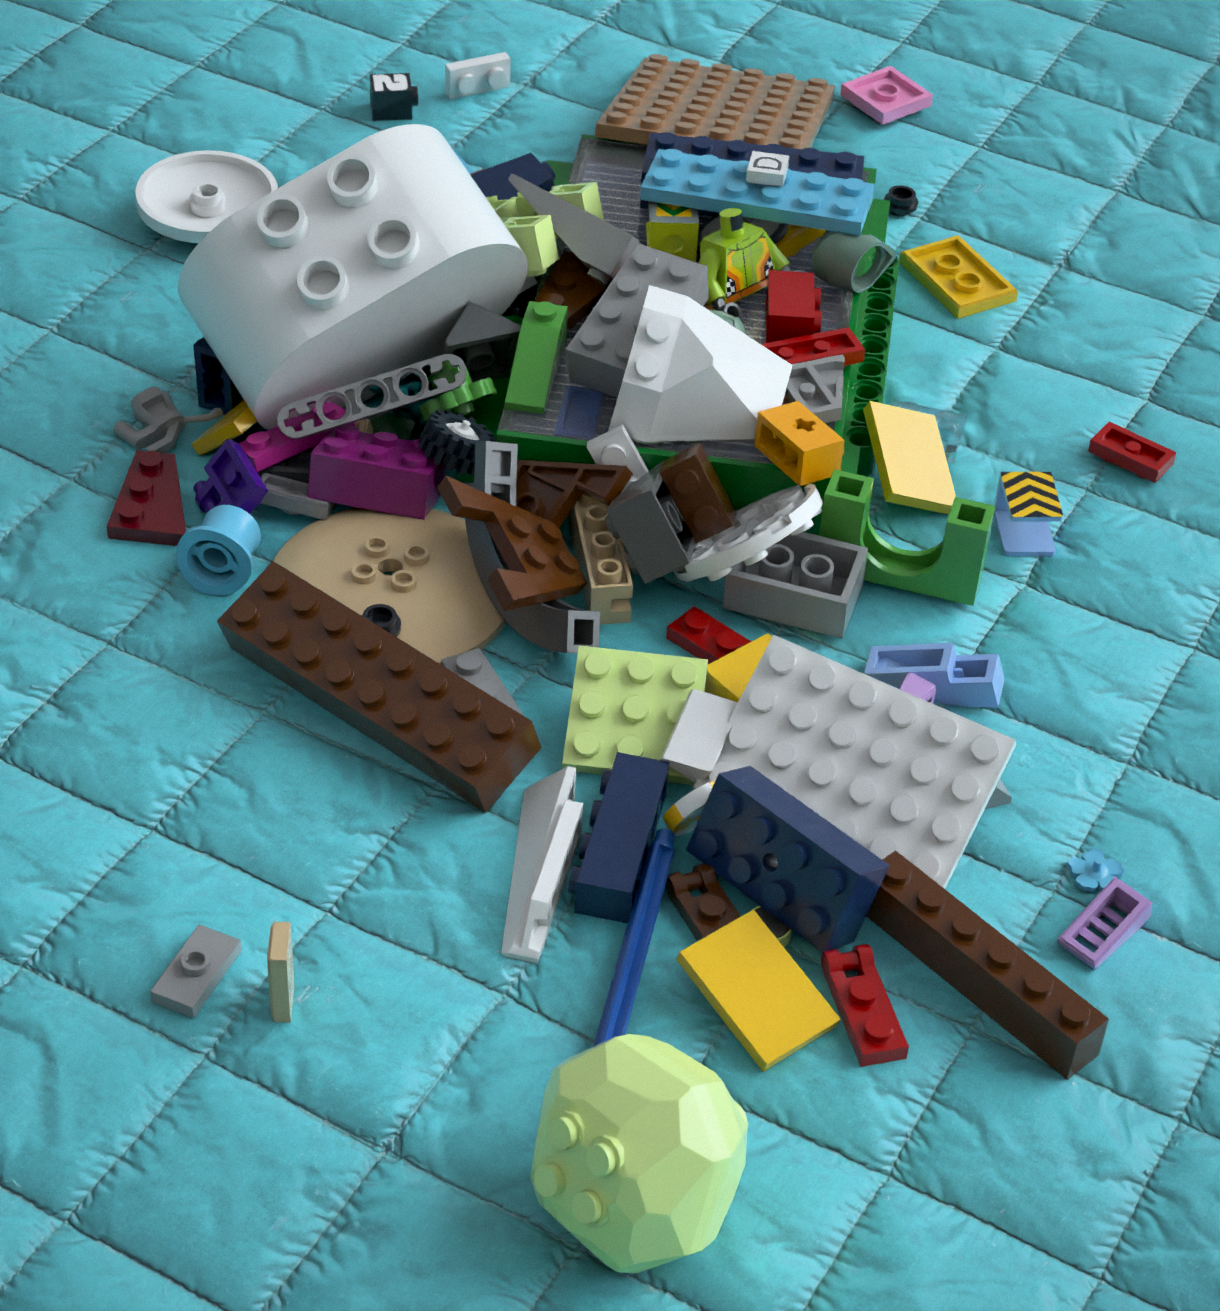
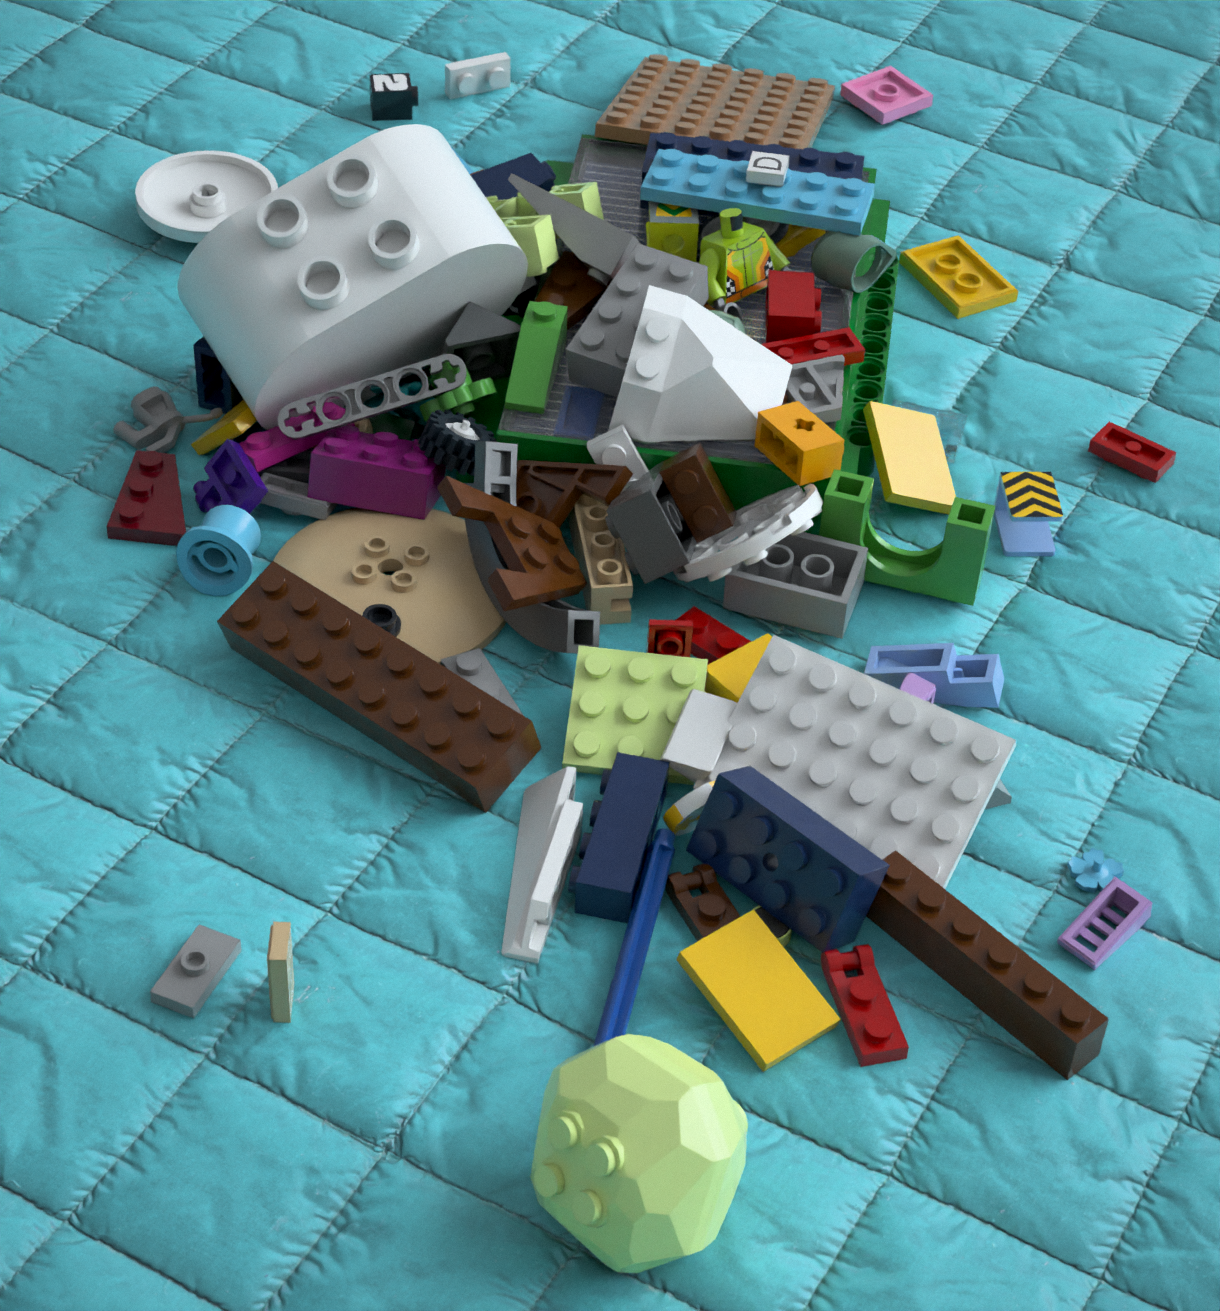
black plate [884,185,918,216] -> none
none -> red slope [646,619,693,657]

